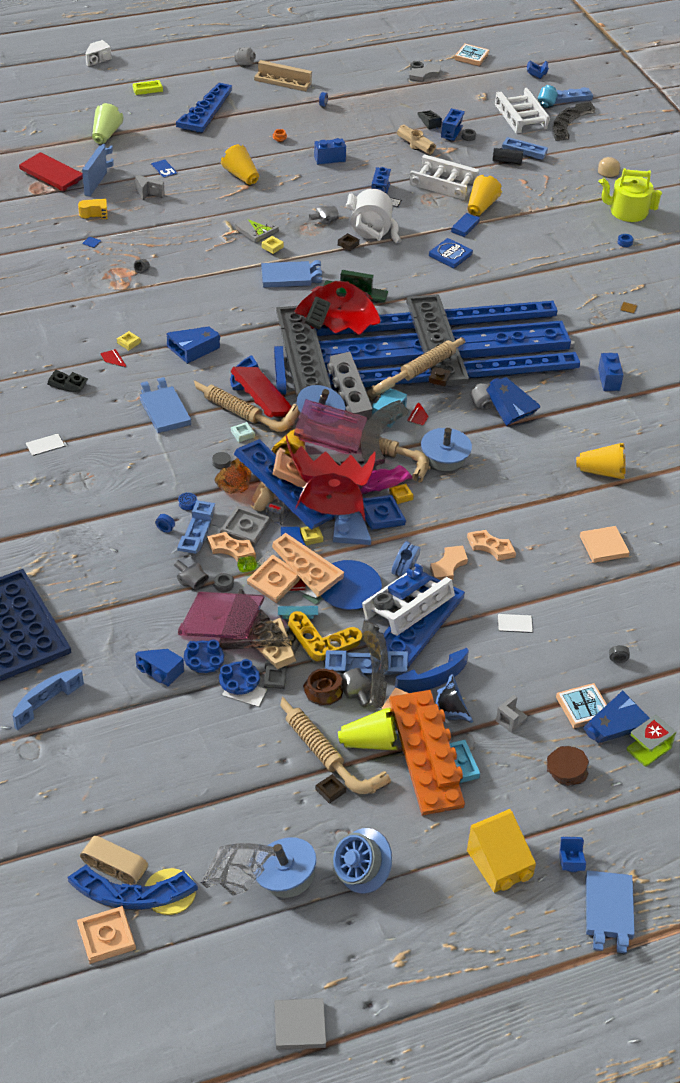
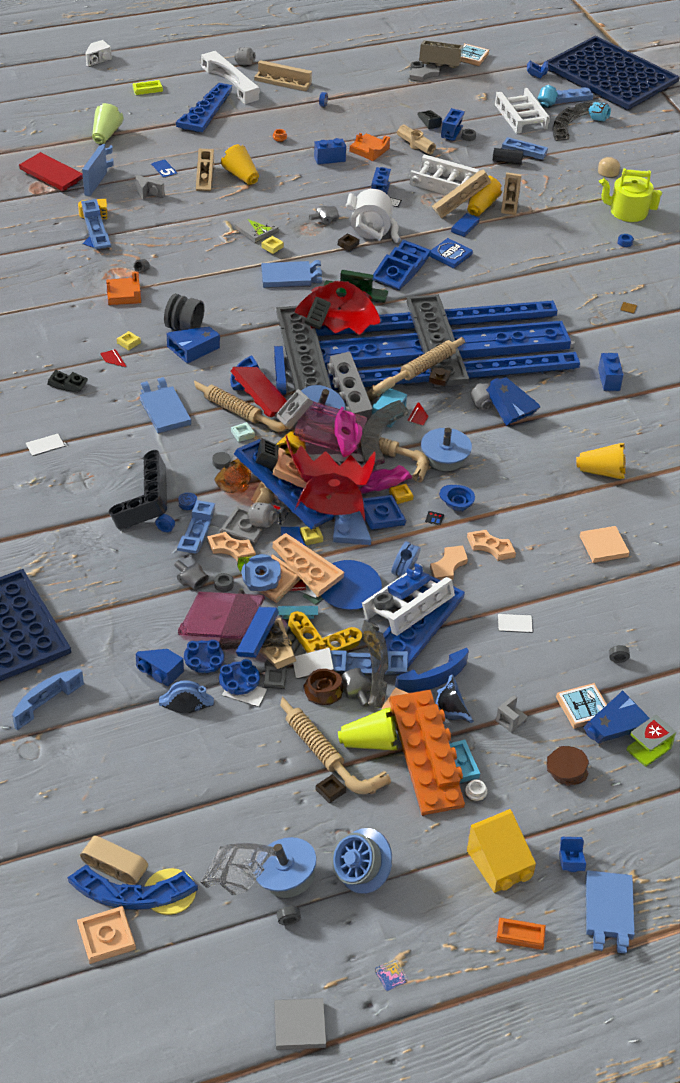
none -> medium blue slope [81,199,111,249]
none -> orange piece [106,272,141,305]
none -> black beam [109,450,167,529]
none -> hat [159,680,214,713]
none -> dark grey wheel [164,293,205,330]
none -> tan slope [196,148,215,191]
none -> white arch [201,51,260,104]
none -> blue tile [236,607,279,658]
none -> medium blue plate [241,554,281,591]
none -> light grey head [248,502,277,528]
none -> pearl dark grey slope [256,438,278,470]
none -> light grey tile [275,389,313,430]
none -> dark grey tile [277,906,301,925]
none -> white sticker [293,648,334,678]
none -> dark pink piece [334,407,362,457]
none -> orange piece [349,133,390,161]
none -> blue slope [373,240,431,290]
none -> clear tile [375,959,408,992]
none -> dark tan brick [419,40,464,68]
none -> black sticker [425,511,444,525]
none -> tan fence [432,169,491,219]
none -> blue piece [439,485,475,512]
none -> white plate [465,780,487,801]
none -> orange tile [496,917,546,950]
none -> tan slope [501,172,522,215]
none -> dark blue plate [547,35,680,110]
none -> medium azure head [589,102,611,121]

